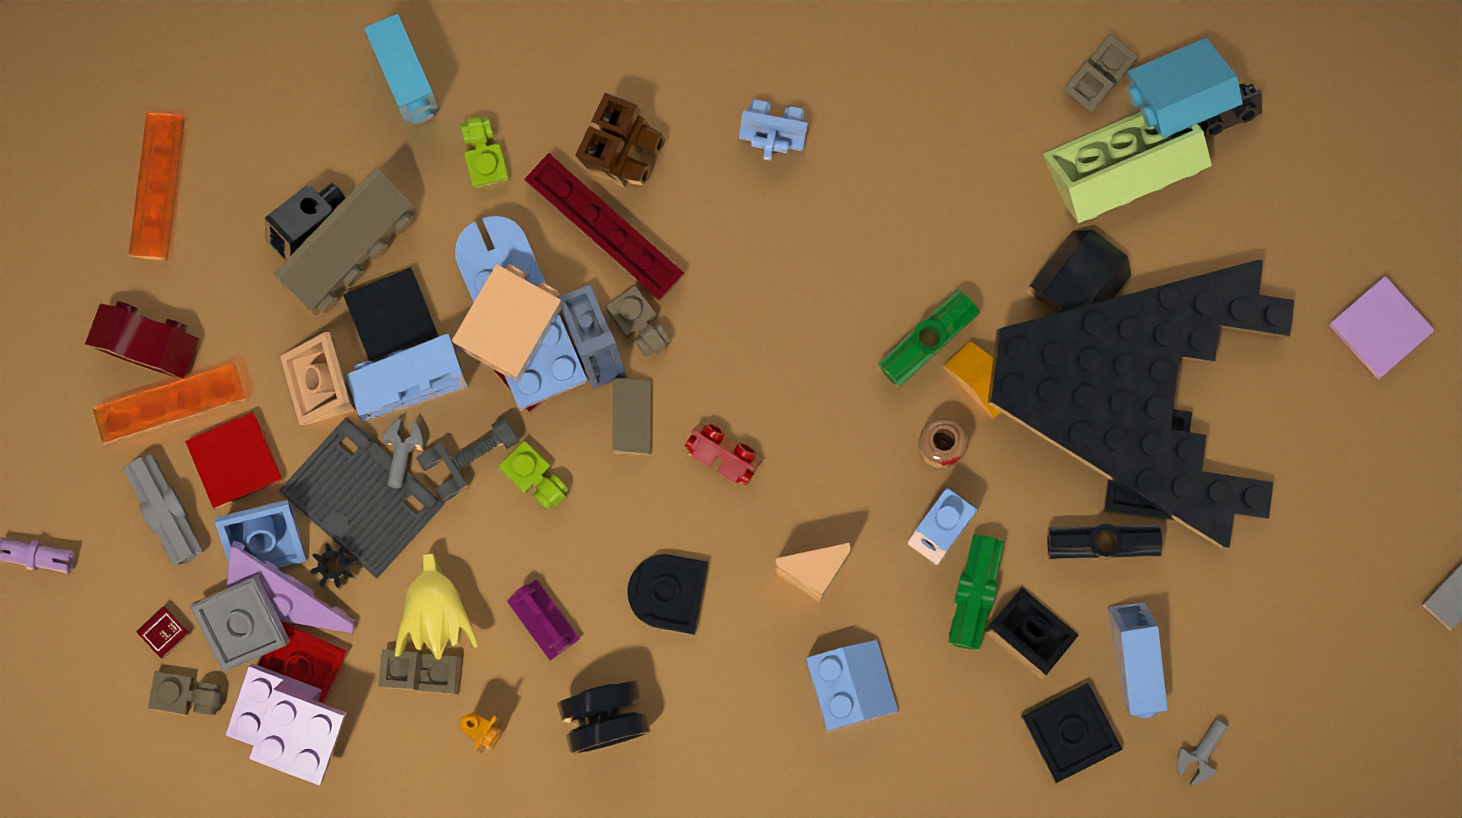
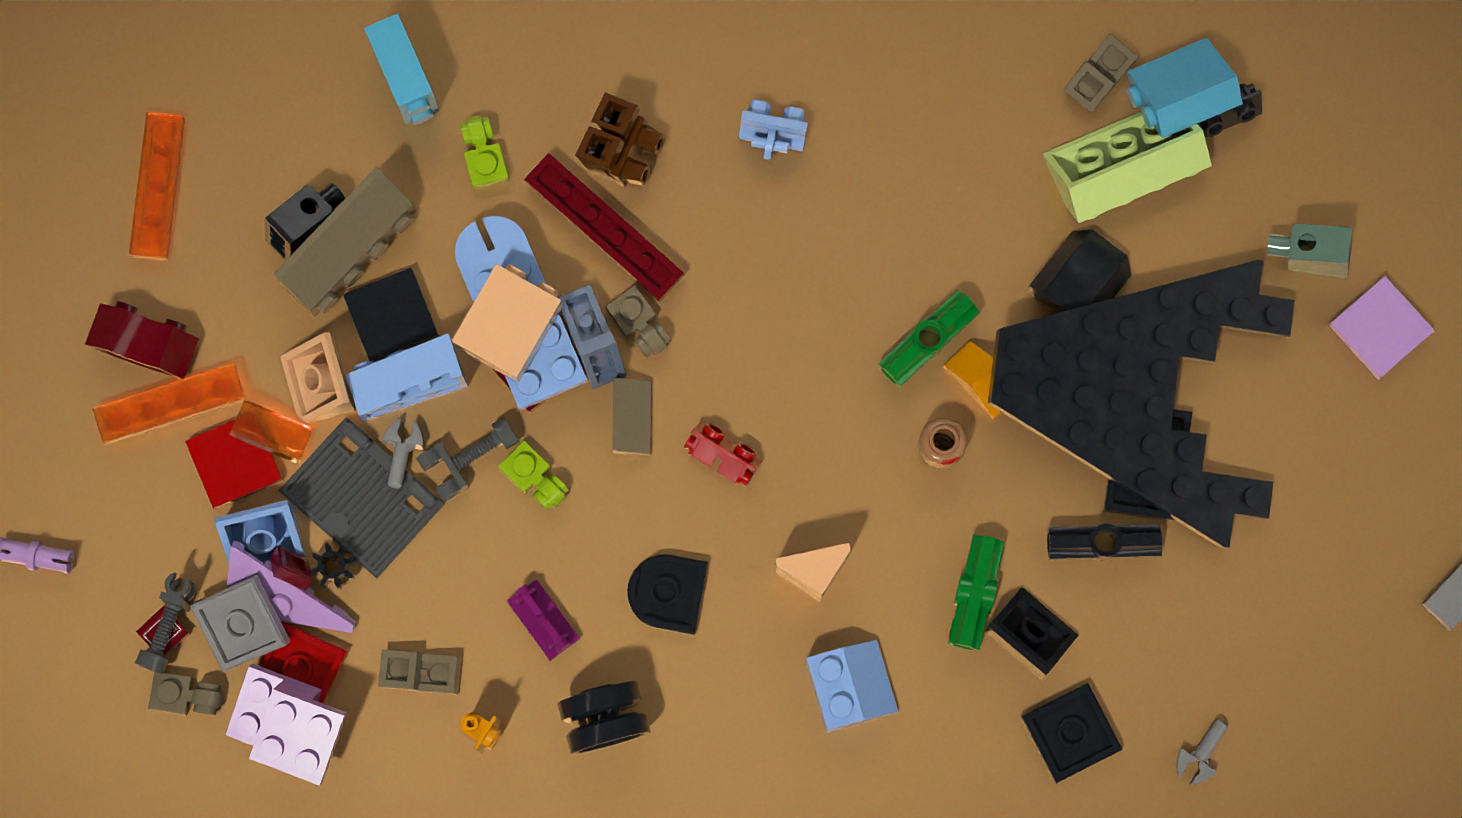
light grey piece [123,454,204,567] -> none
light yellow piece [395,554,478,659] -> none
light blue torso [907,487,979,565] -> none
light blue slope [1108,602,1167,718] -> none
none -> dark grey bar [135,572,197,674]
none -> clear orange tile [229,399,313,464]
none -> dark red tile [270,546,312,590]
none -> sand green torso [1267,223,1352,279]

